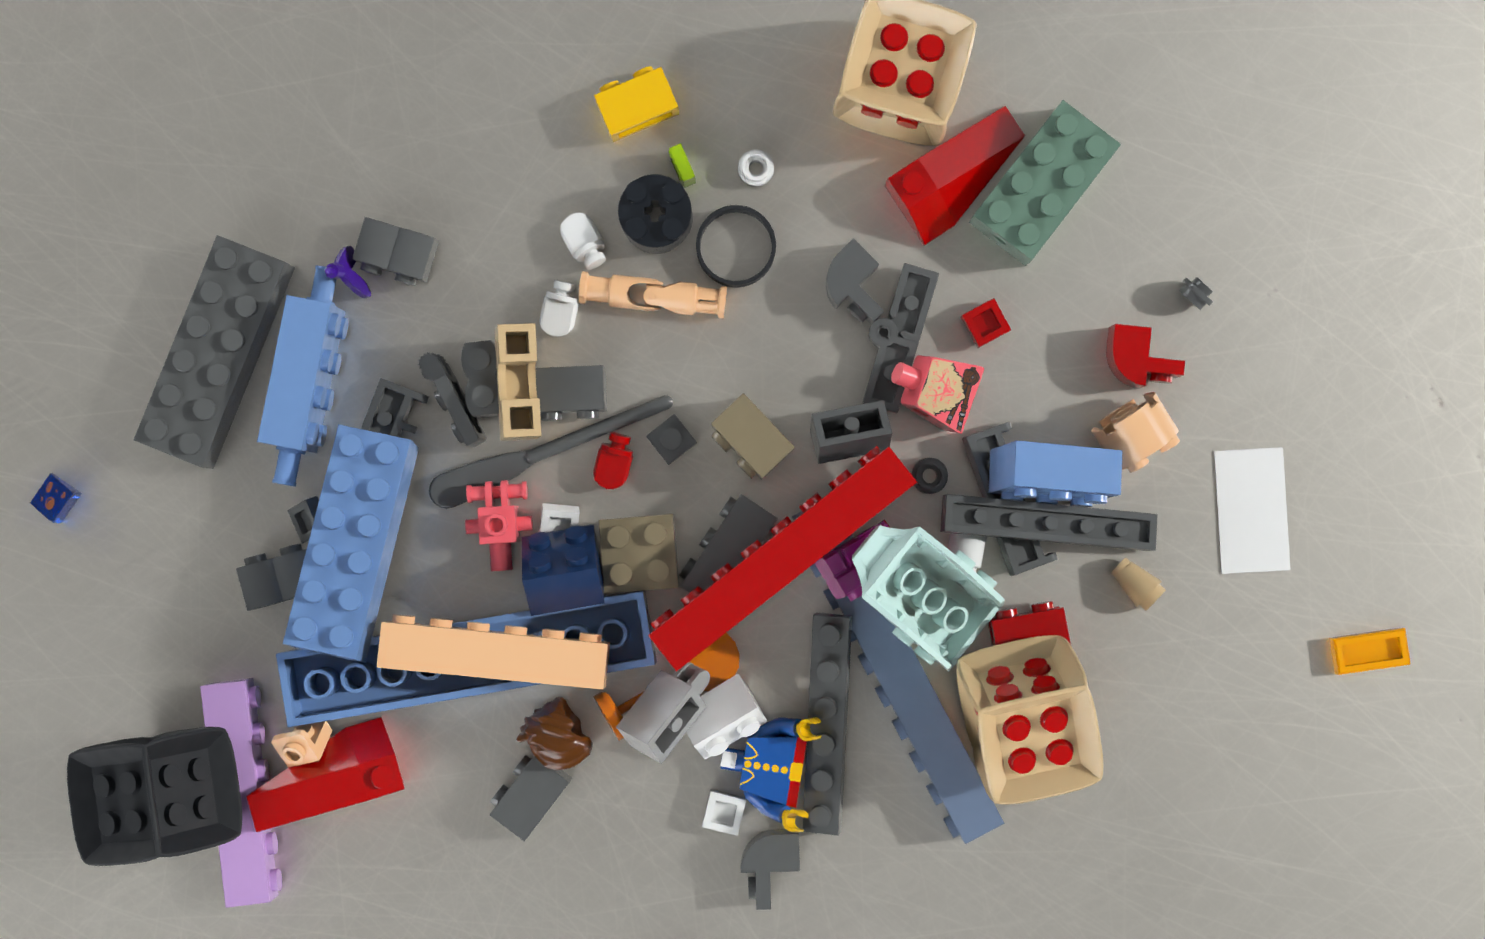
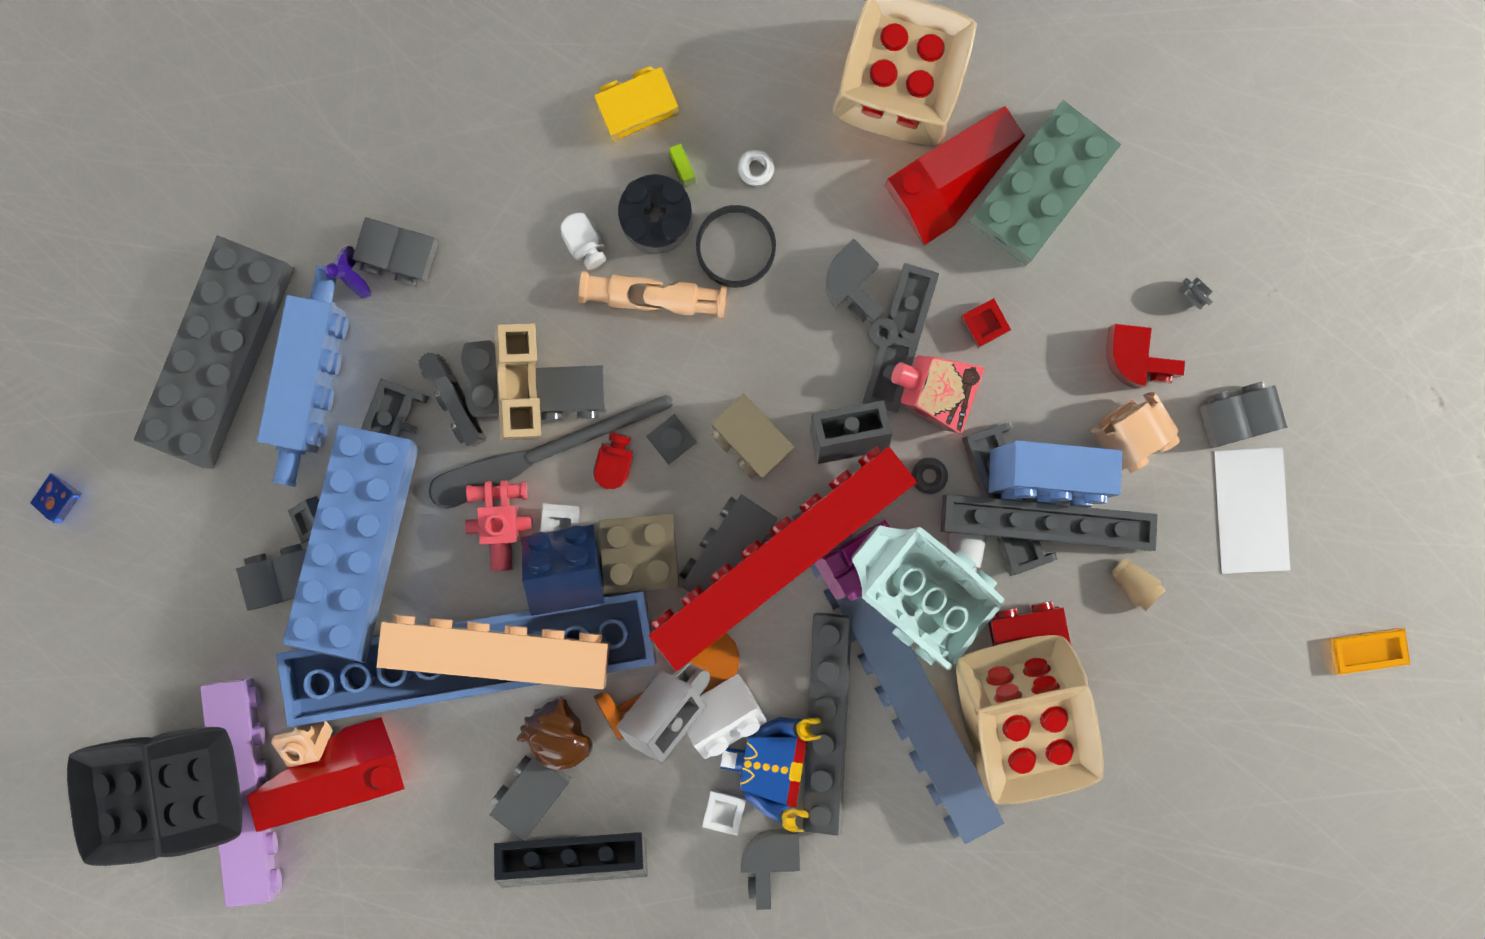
white arm [539,280,579,337] -> none
none -> black brick [494,832,648,888]
none -> dark grey brick [1199,381,1288,449]

